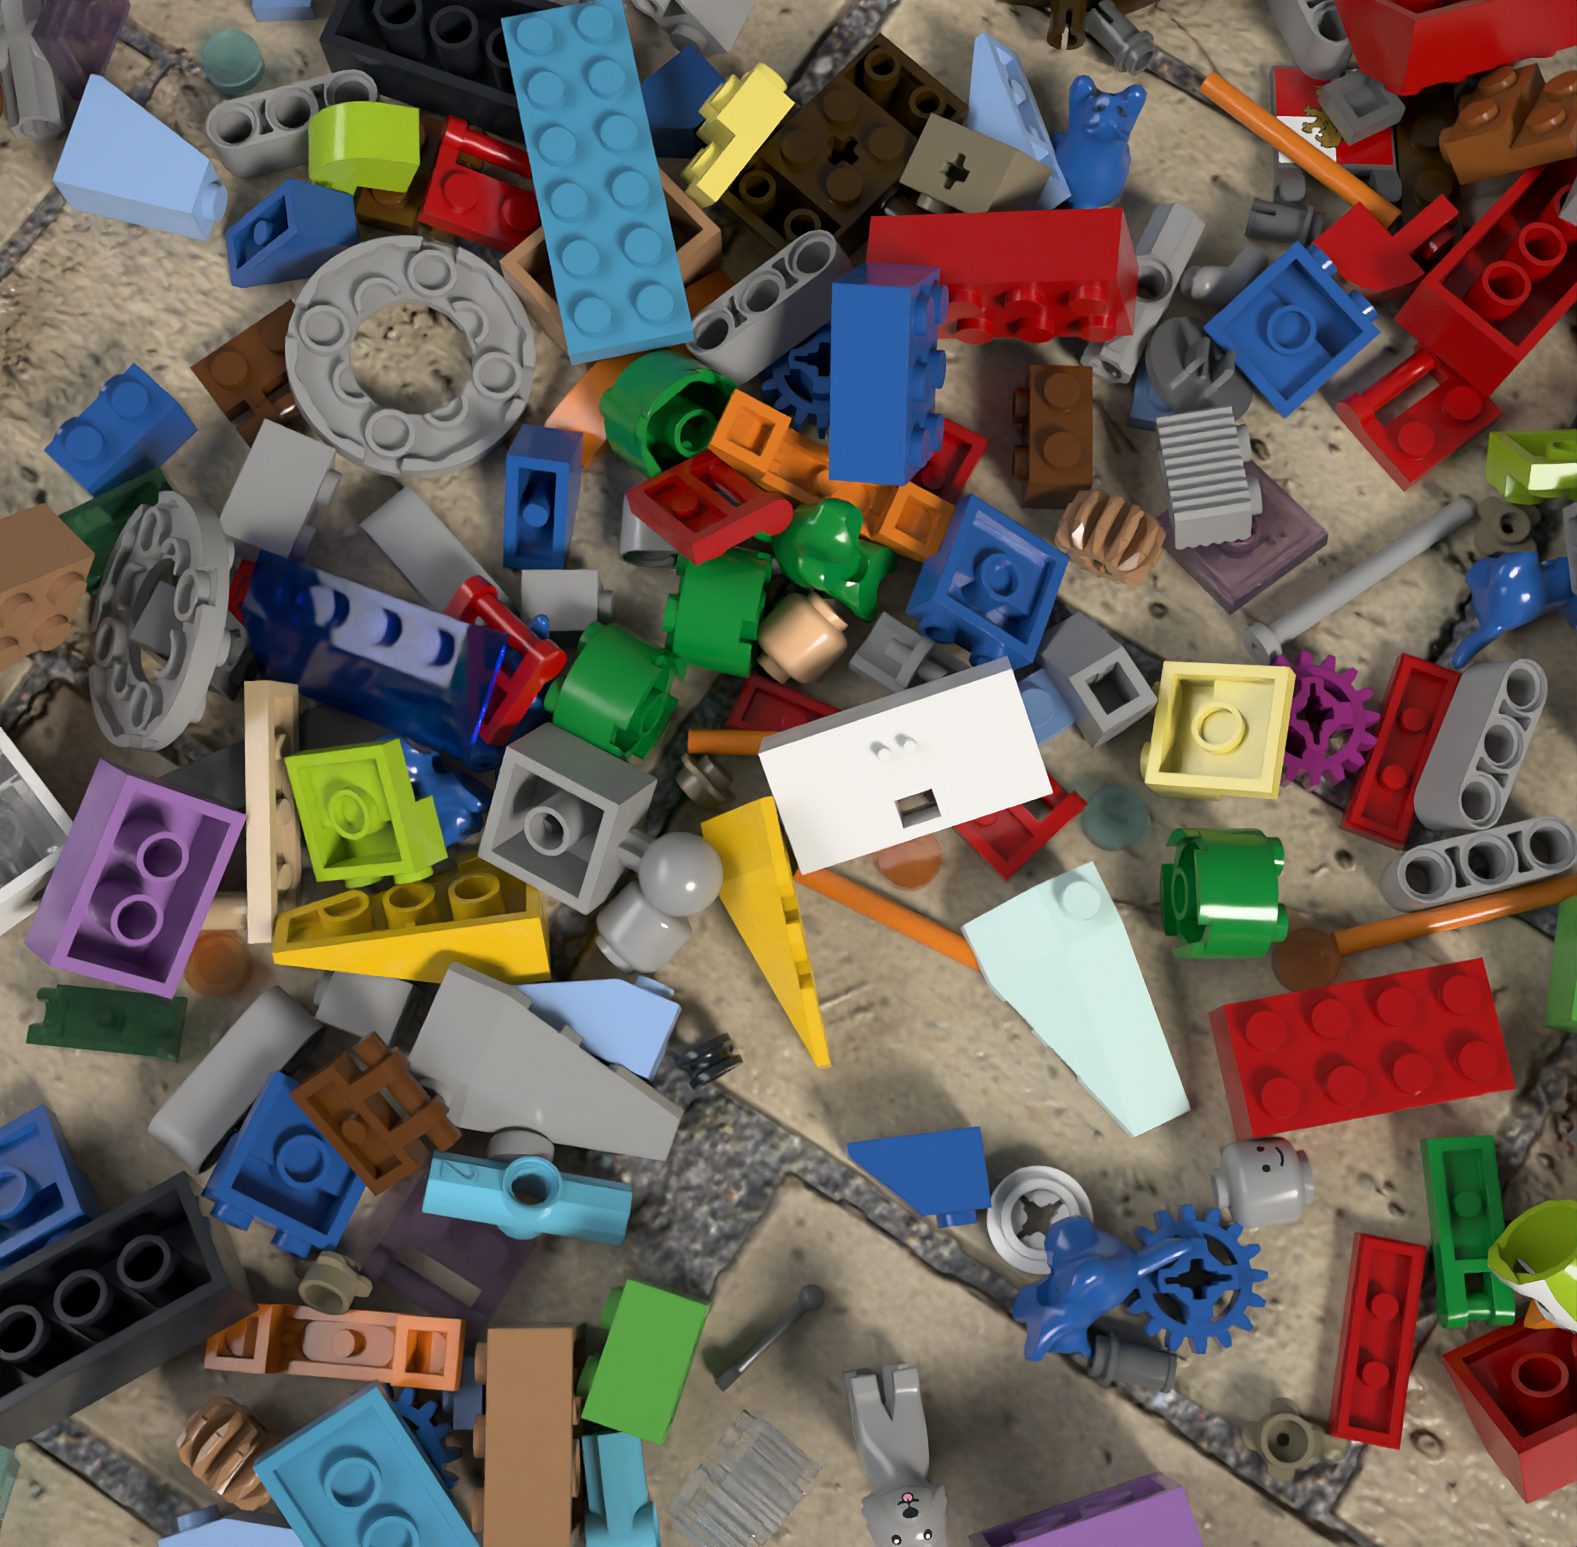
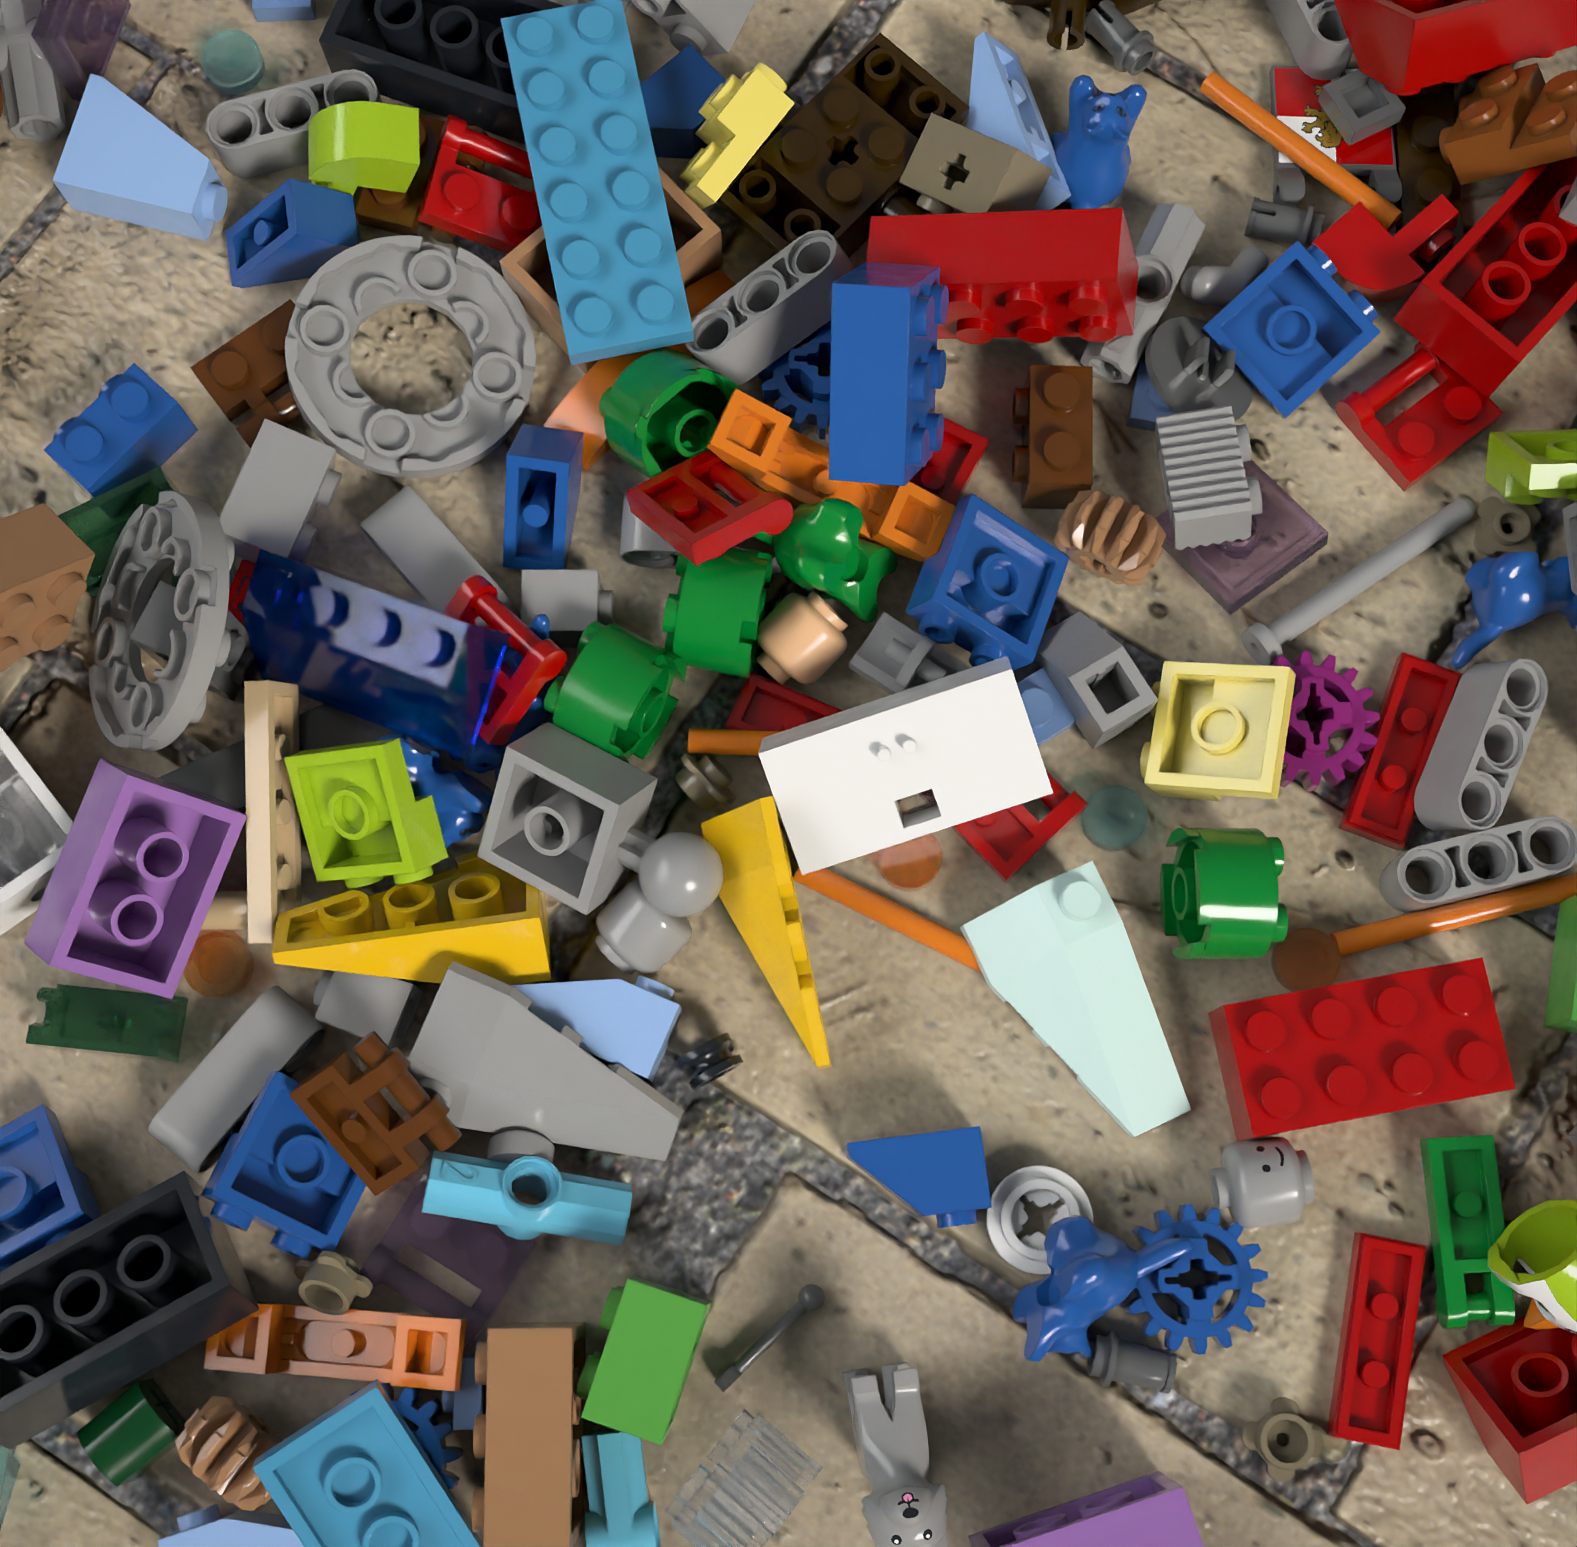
none -> dark green piece [76,1378,186,1487]

